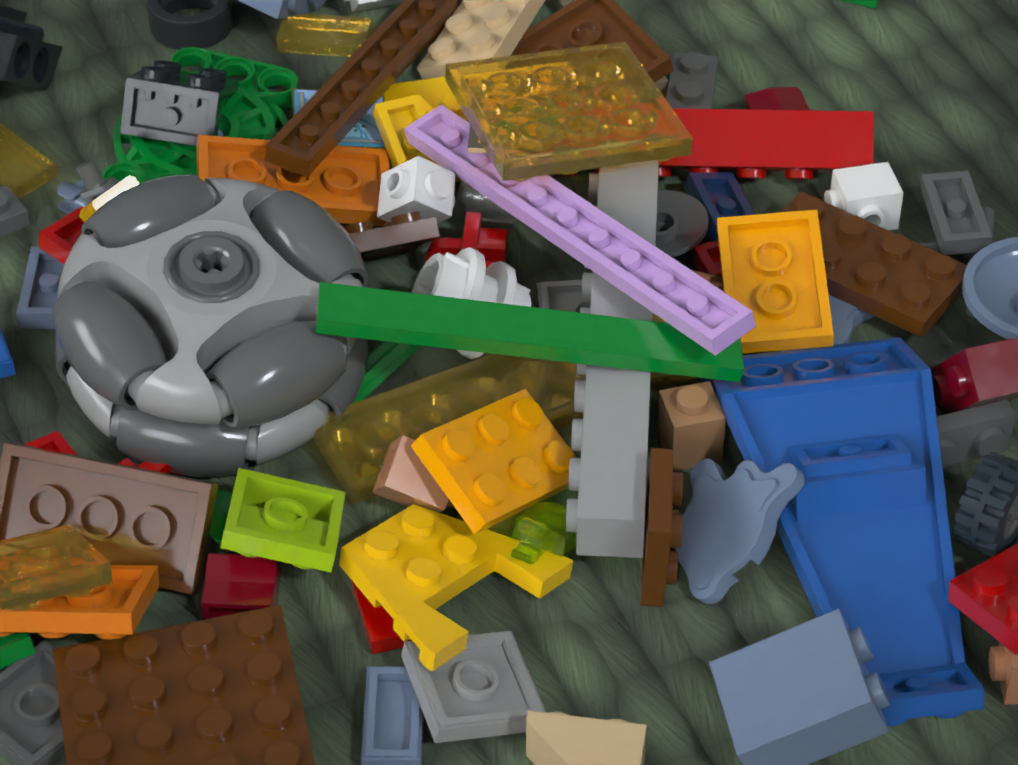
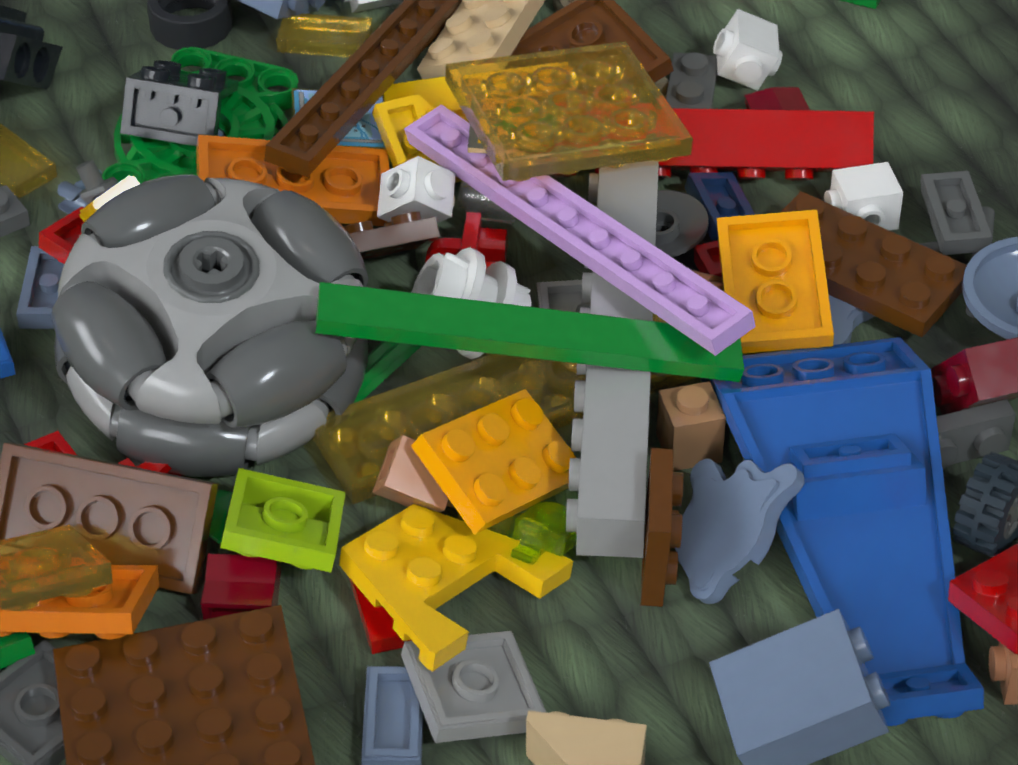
none -> white brick [713,9,782,91]

